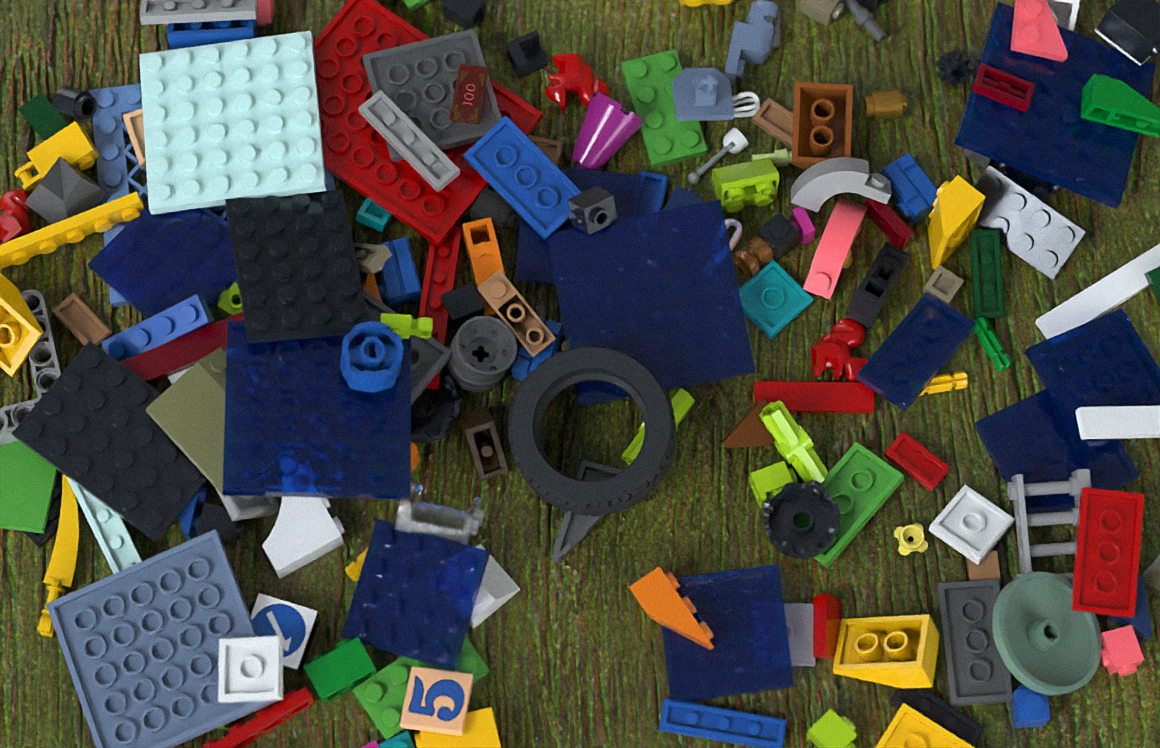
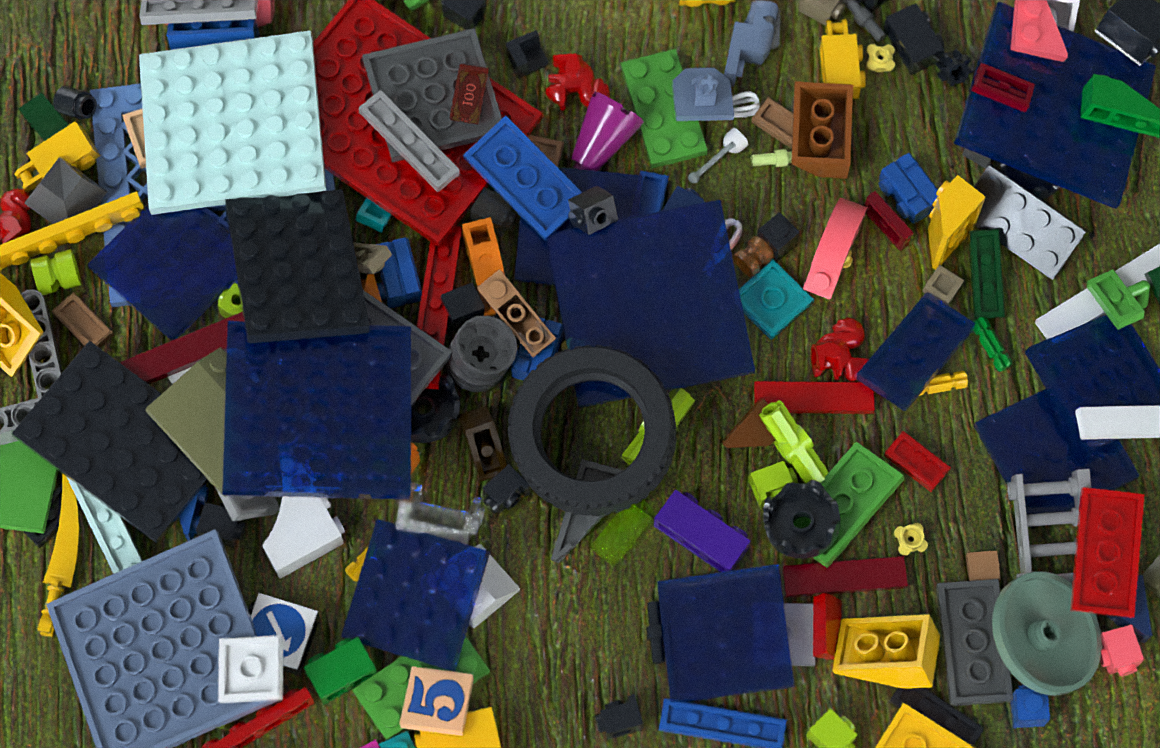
blue plate [101,293,214,362] -> none
blue brick [340,321,404,393] -> none
lime plate [380,313,433,340] -> none
orange slope [629,566,714,650] -> none
lime slope [711,157,780,213] -> none
dark pink plate [790,206,816,245] -> none
light grey arch [791,157,891,213] -> none
black slope [845,242,911,329] -> none
pearl gold brick [864,88,907,120] -> none
white plate [928,484,1015,565] -> none
none -> lime wheel [30,249,81,296]
none -> black brick [482,464,530,514]
none -> clear neon green plate [591,504,652,567]
none -> black brick [594,694,643,740]
none -> black bar [646,601,665,664]
none -> dark purple brick [654,489,751,577]
none -> dark red tile [782,556,908,598]
none -> yellow brick [820,19,866,99]
none -> light yellow plate [866,44,895,72]
none -> black brick [883,3,945,75]
none -> bright green plate [1087,269,1150,330]

